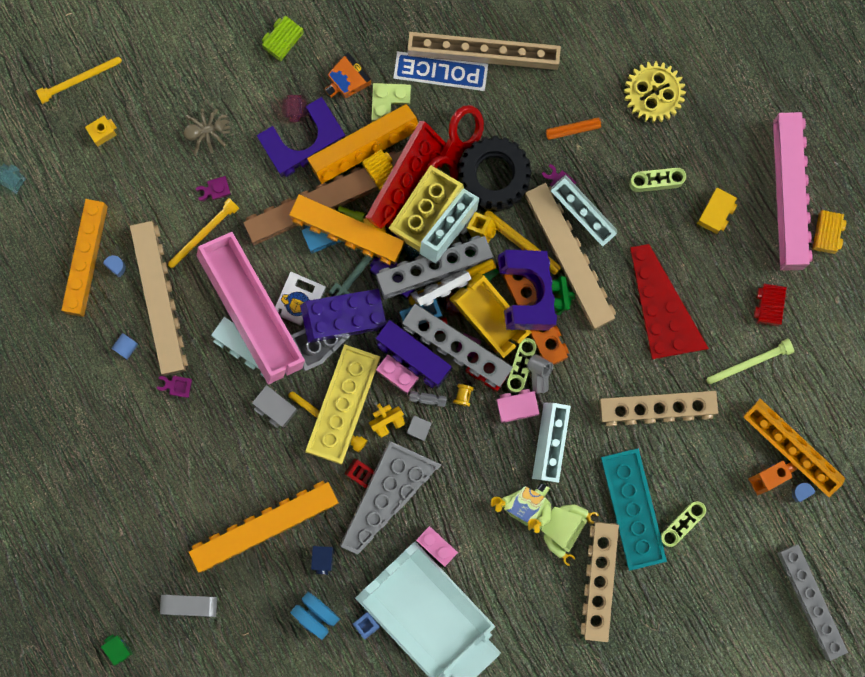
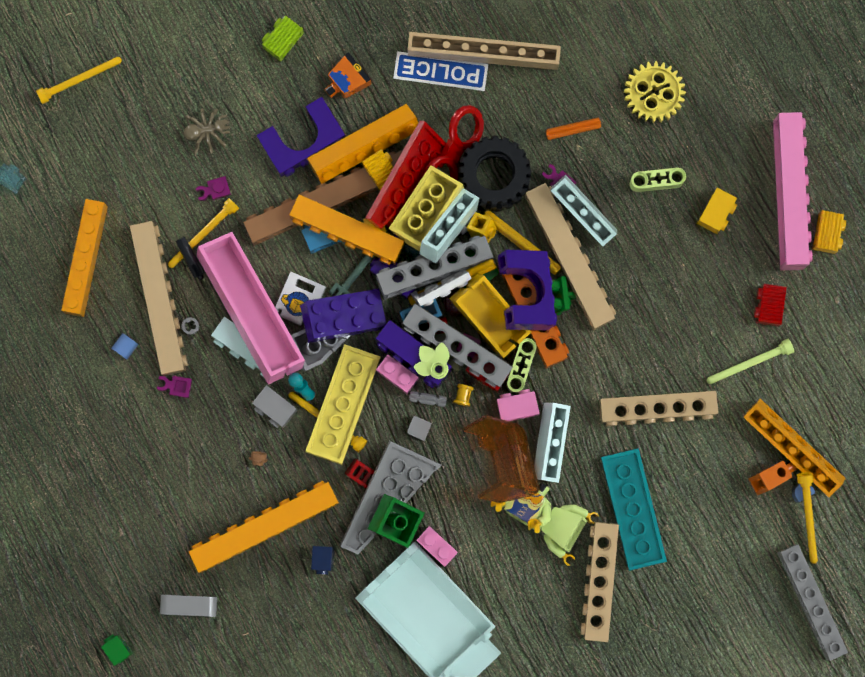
yellow brick [85,115,117,147] -> none
medium blue brick [103,255,126,277] -> none
clear pink head [282,95,307,122] -> none
dark azure wheel [290,591,340,640] -> none
lime pin [338,206,366,222] -> none
medium blue brick [353,612,380,640] -> none
yellow hips [368,403,405,438] -> none
yellowish green plate [371,83,411,122] -> none
light grey piece [527,354,553,394] -> none
red wing [630,244,709,360] -> none
yellowish green beam [660,501,706,547] -> none
none -> black piece [175,236,205,280]
none -> light grey bush [182,317,199,335]
none -> medium nougat plate [249,451,268,466]
none -> teal pin [288,372,315,401]
none -> green brick [368,494,425,548]
none -> yellowish green plate [414,342,450,379]
none -> clear orange windscreen [463,415,539,503]
none -> yellow piece [797,472,818,564]

